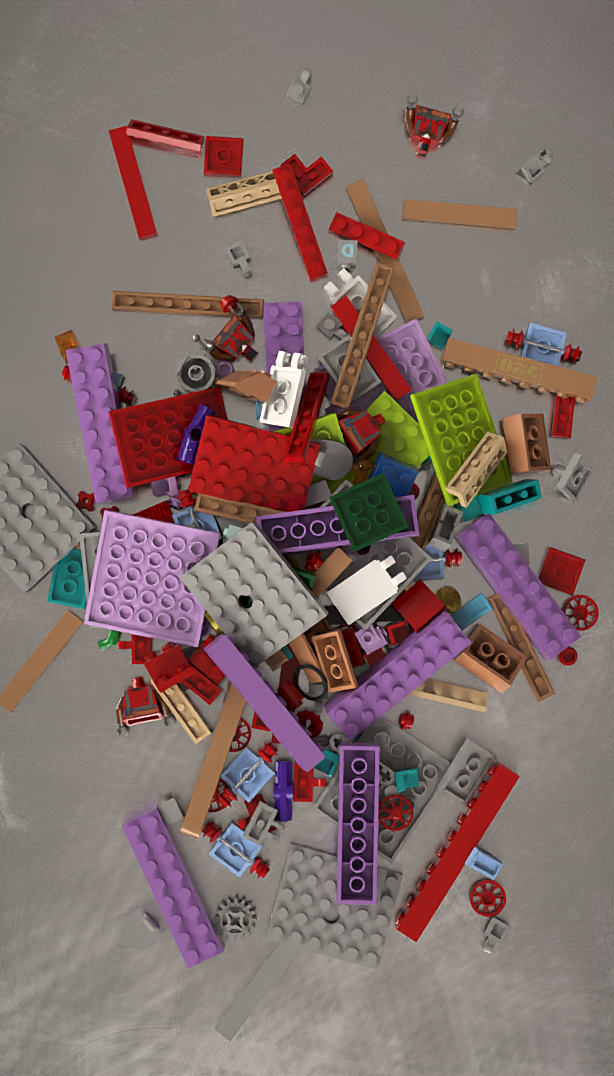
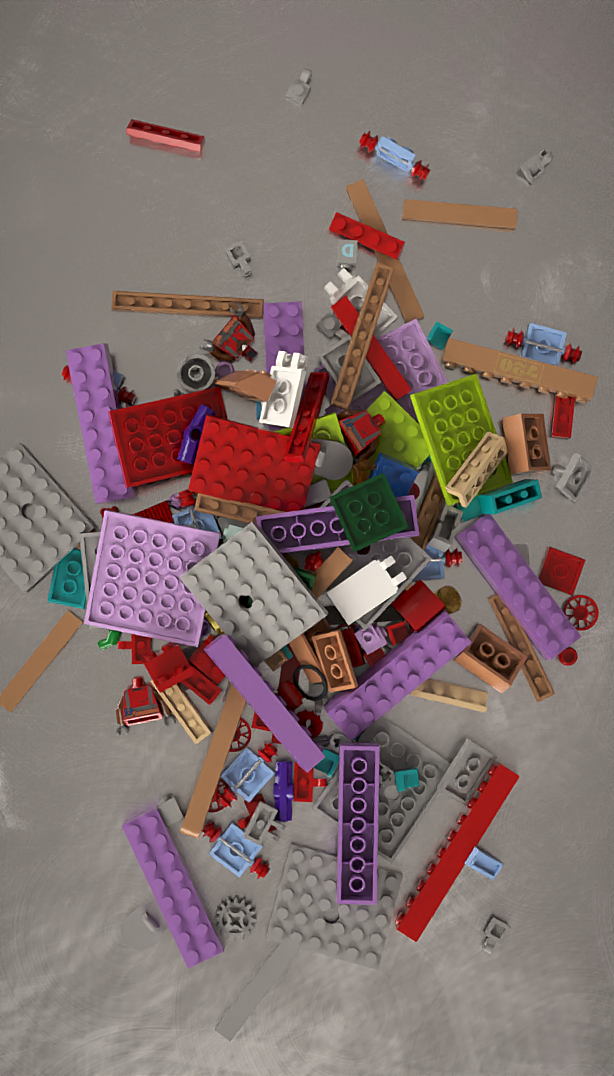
clear orange bracket [54,329,79,364] -> none
red plate [76,491,95,512] -> none
red tile [108,126,158,240] -> none
lavender bracket [151,477,180,496] -> none
light grey hinge [193,334,220,368] -> none
red tile [203,136,244,177] -> none
tan fence [206,171,281,217] -> none
red plate [220,295,238,313] -> none
red plate [272,163,328,280] -> none
red plate [280,154,333,196] -> none
red wheel [378,794,414,831] -> none
red plate [398,710,414,730] -> none
torso [405,95,464,154] -> none
medium azure tile [451,593,493,630] -> none
red wheel [470,880,506,917] -> none
none -> plate [359,131,431,181]

